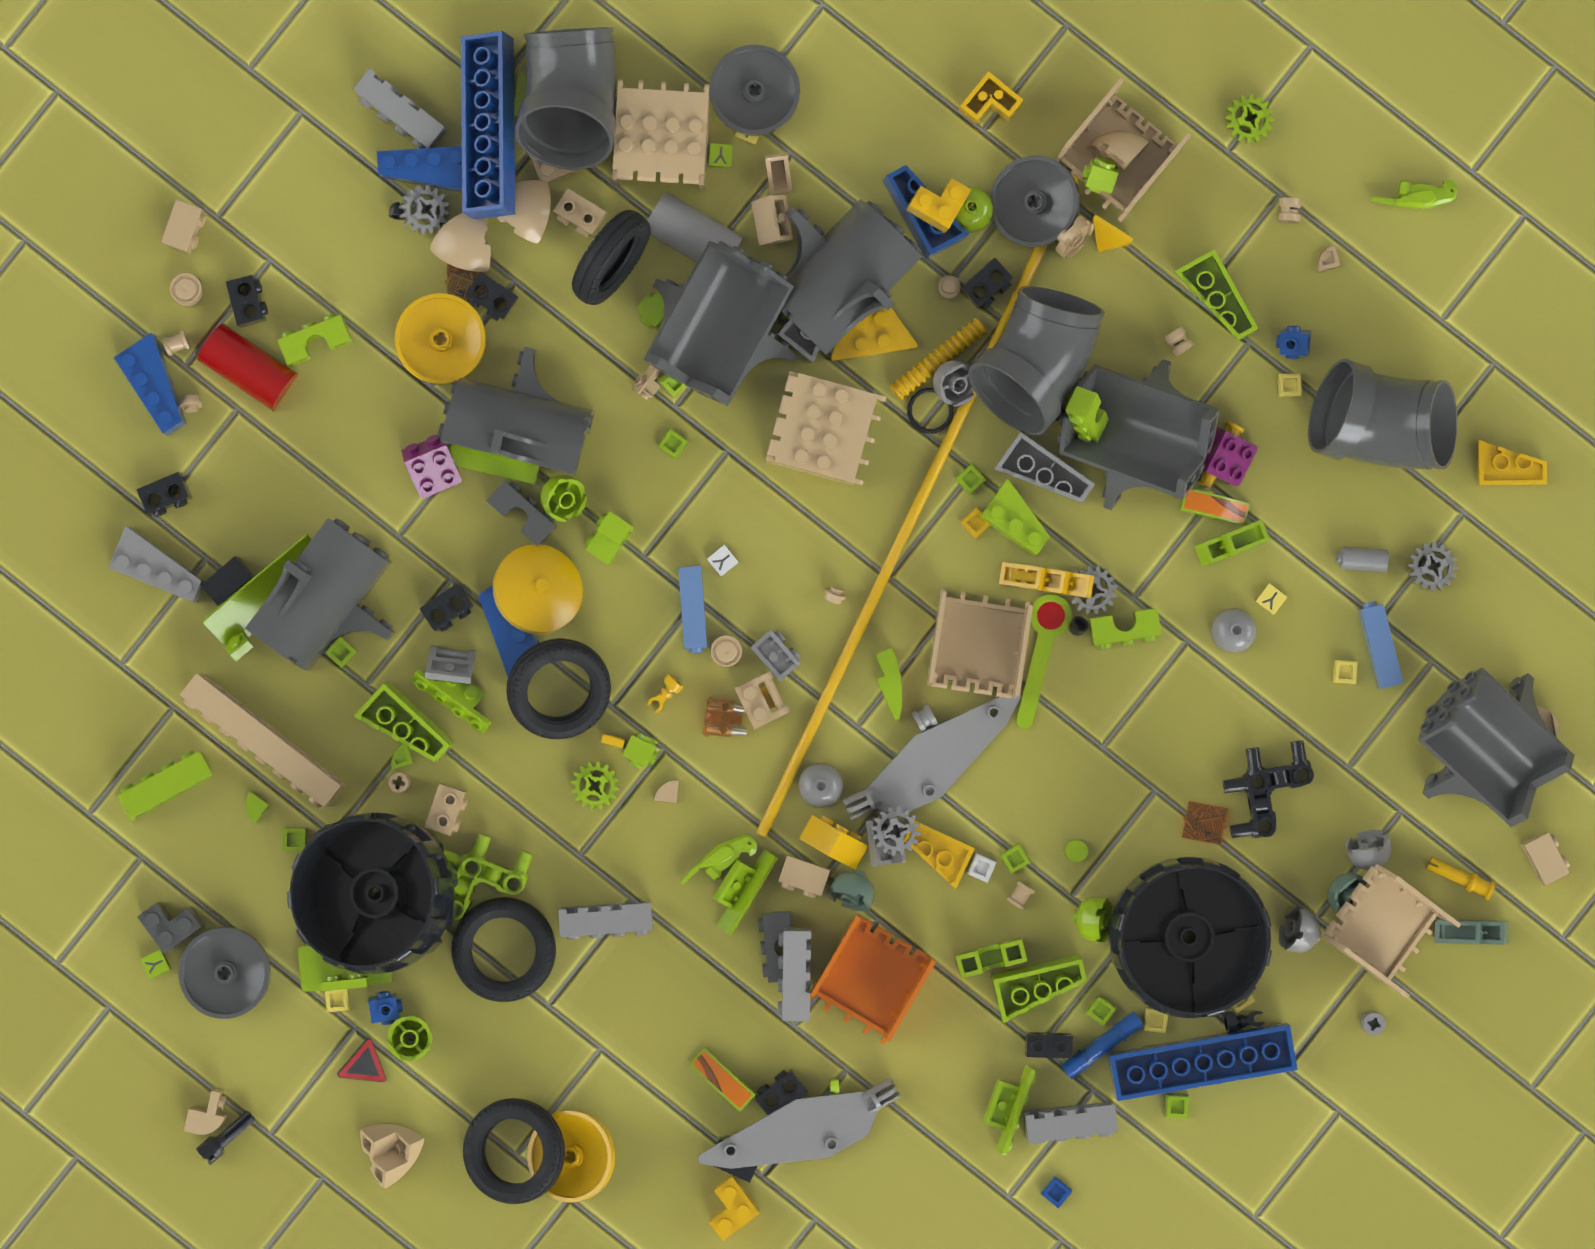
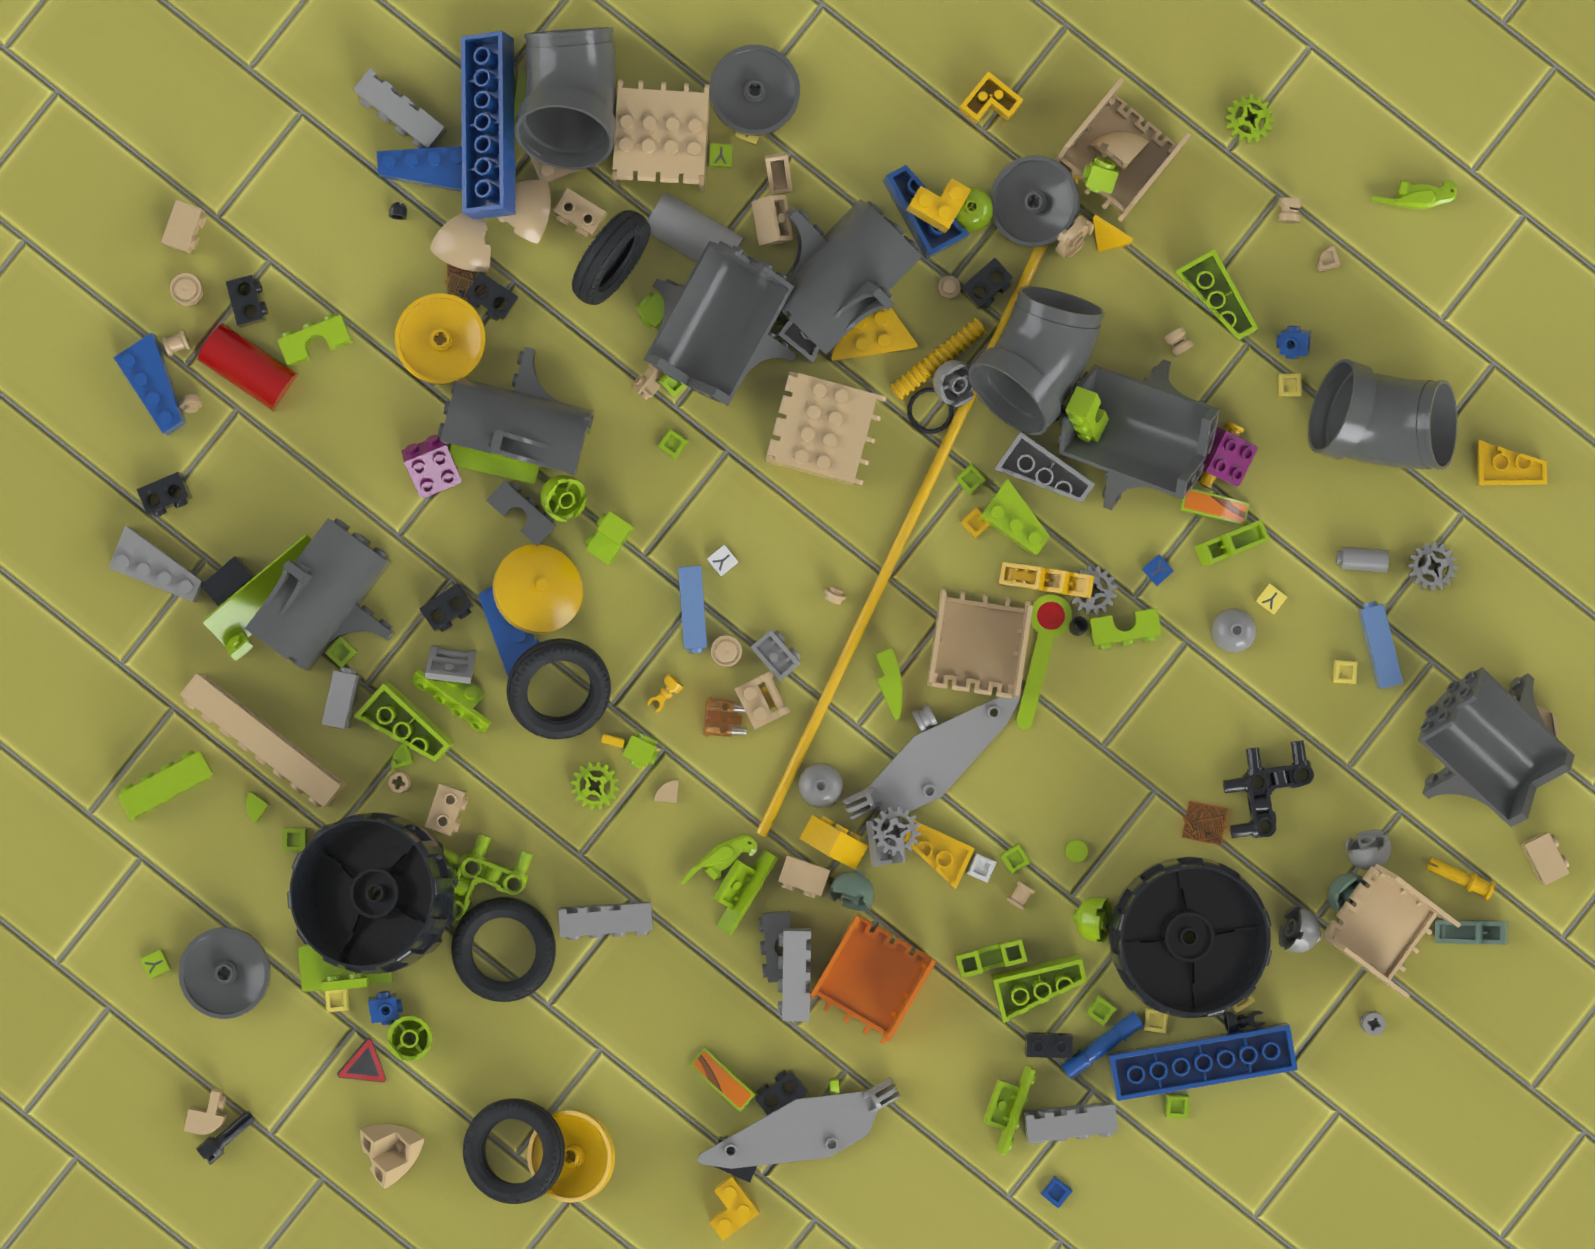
dark grey brick [137,902,205,953] -> none
light grey gear [399,185,449,235] -> none
none -> light grey brick [322,667,361,729]
none -> blue tile [1141,554,1174,586]

